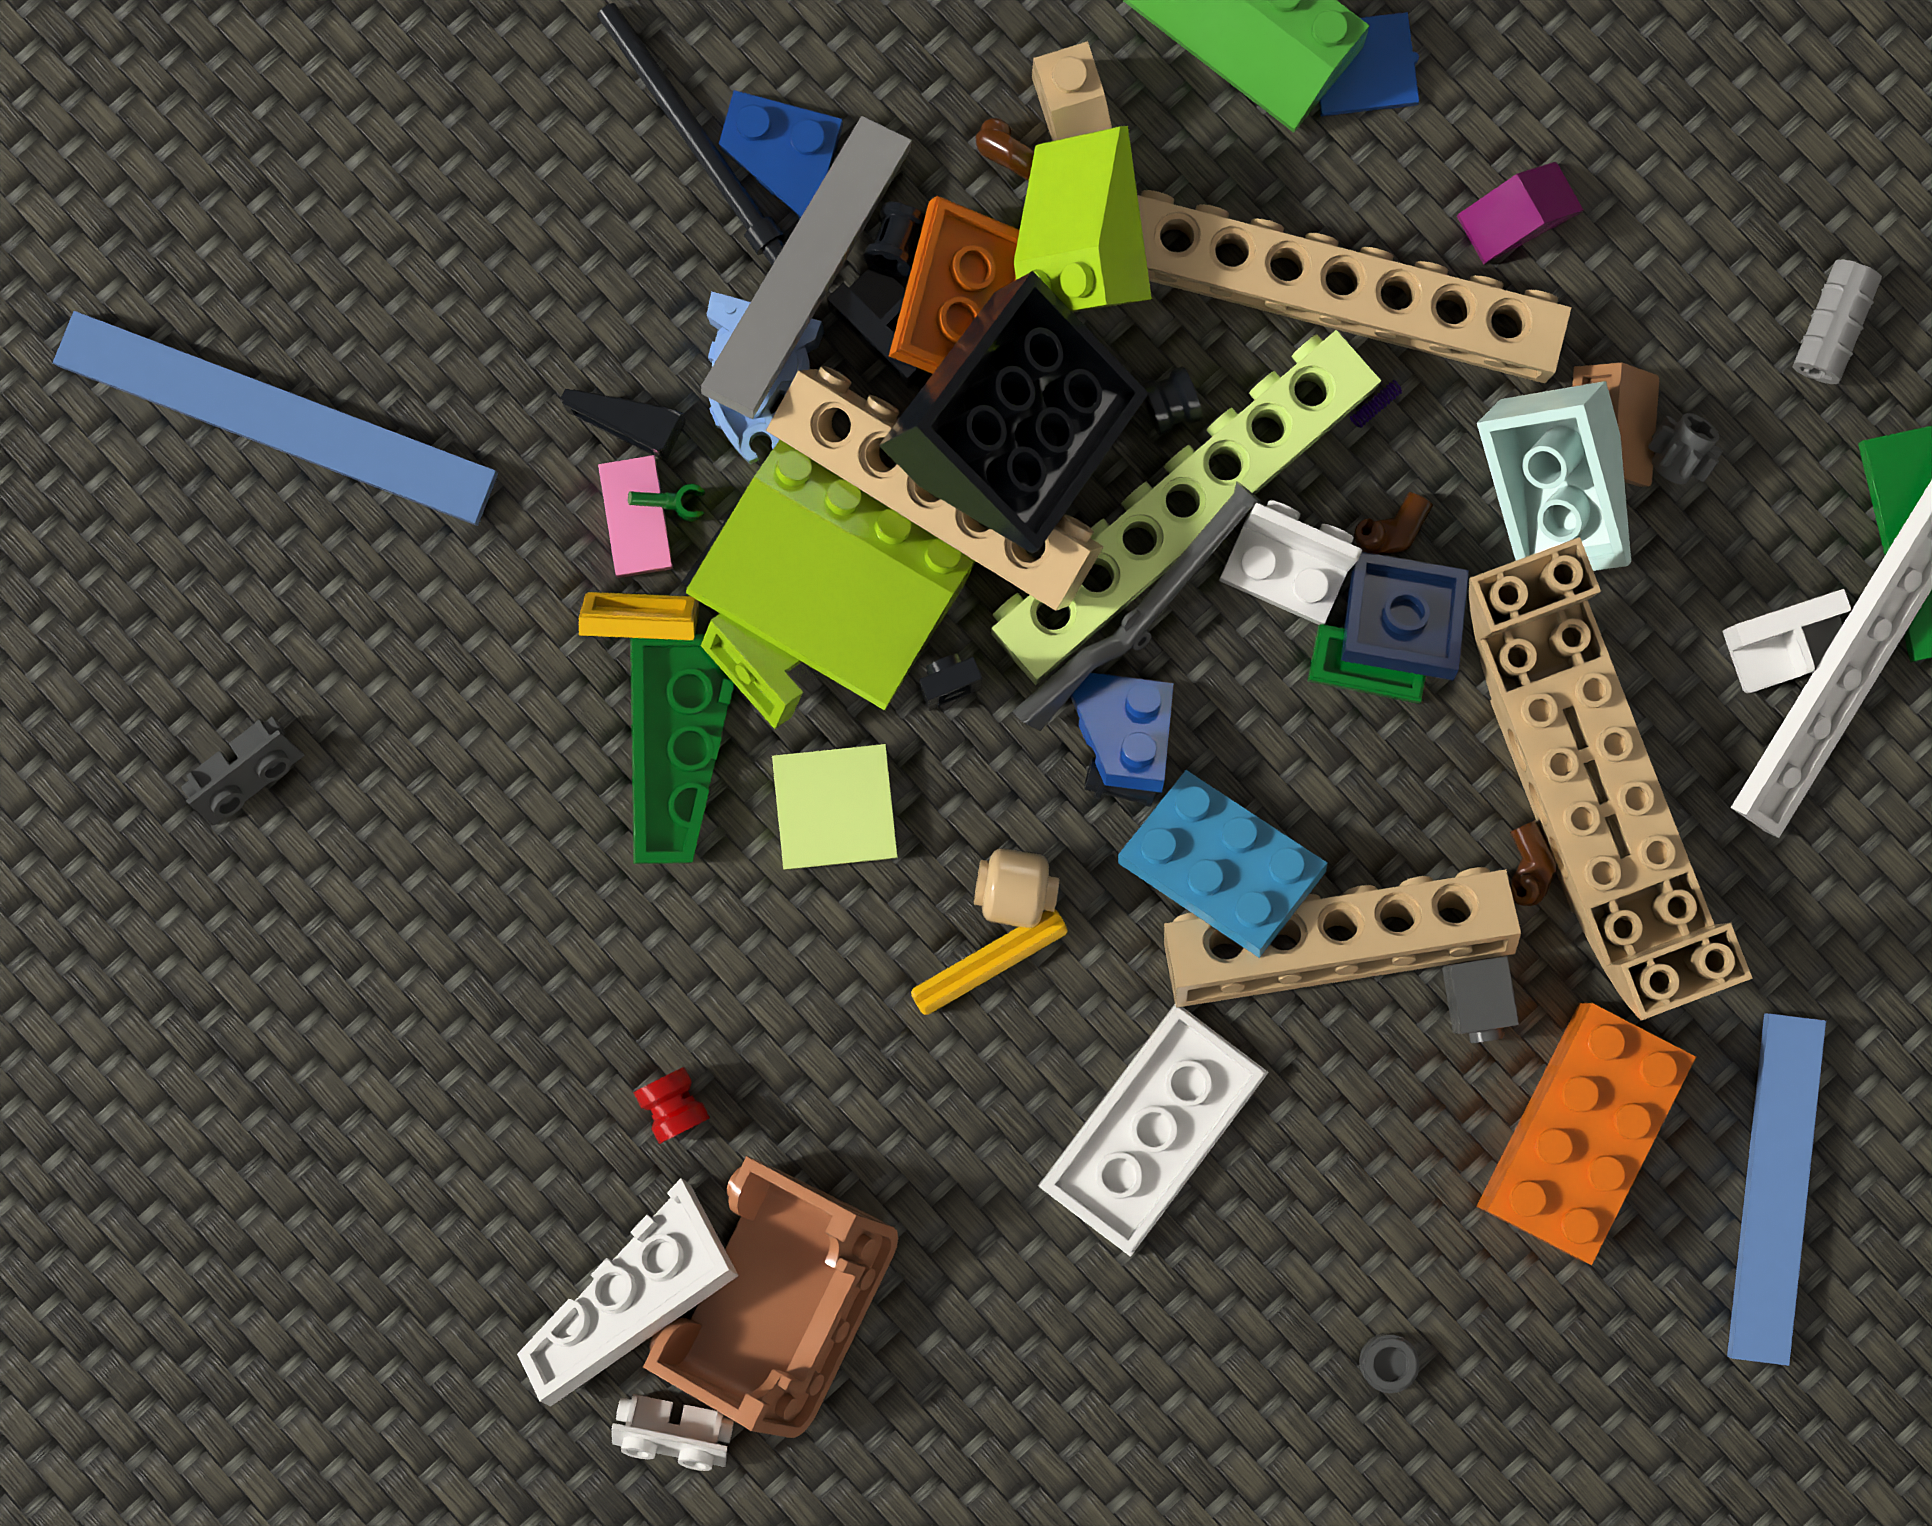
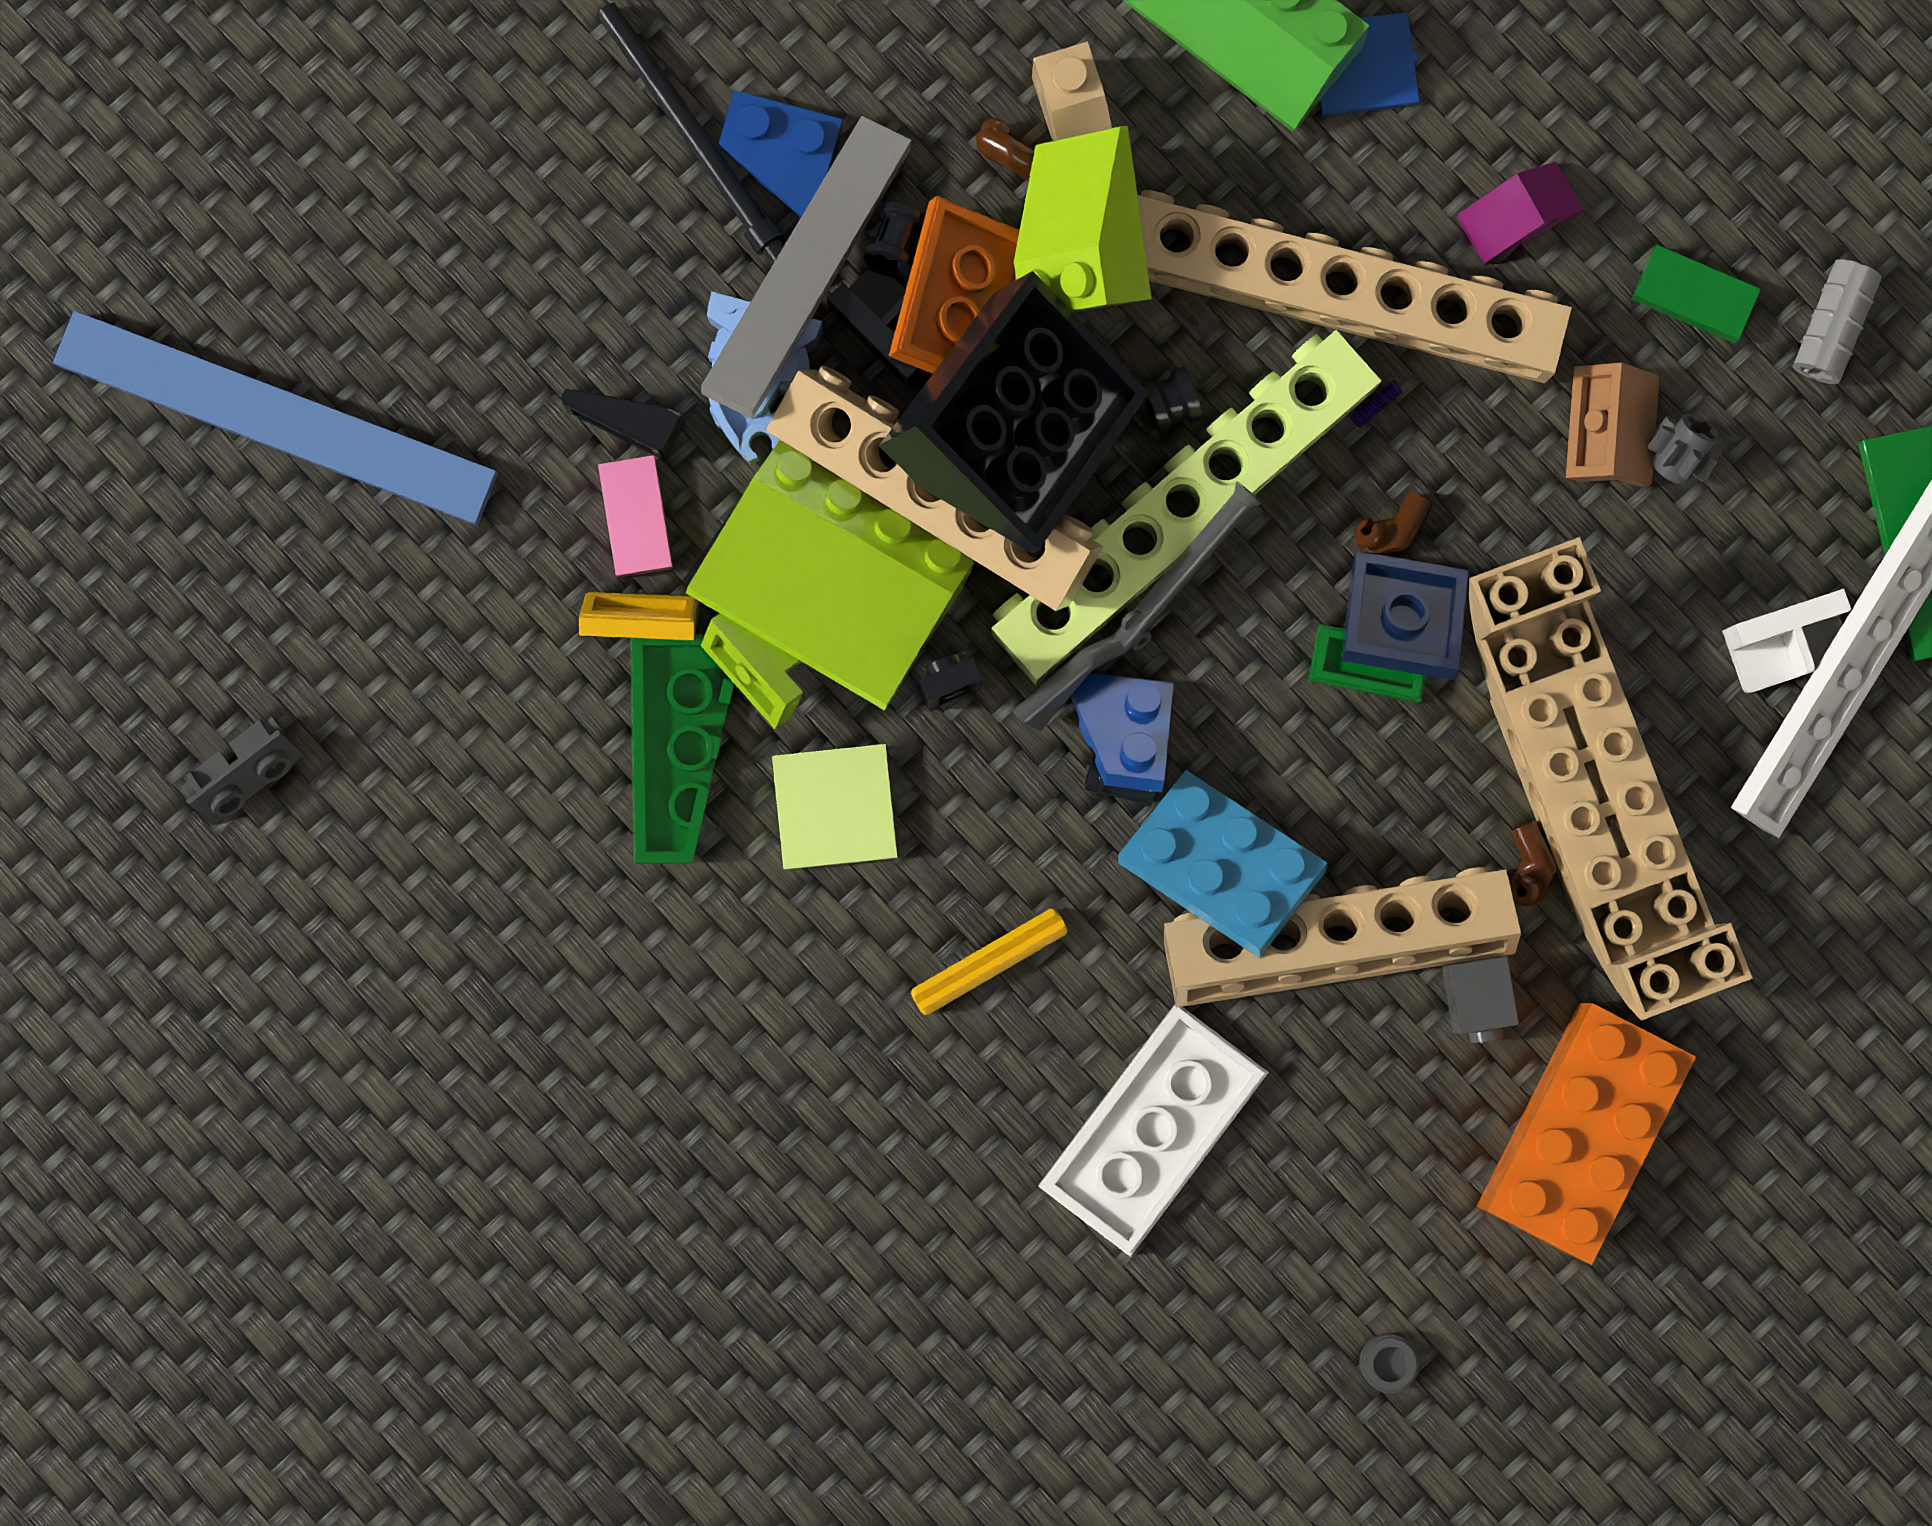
white wing [517,1178,739,1407] -> none
white hinge [612,1394,734,1471] -> none
green hand [628,484,705,522] -> none
red wheel [633,1067,710,1144] -> none
nougat windscreen [643,1156,898,1438] -> none
tan head [974,849,1059,928] -> none
white bracket [1219,500,1362,625] -> none
light aqua slope [1477,381,1631,571] -> none
medium blue tile [1727,1013,1826,1366] -> none
none -> green tile [1631,245,1760,344]

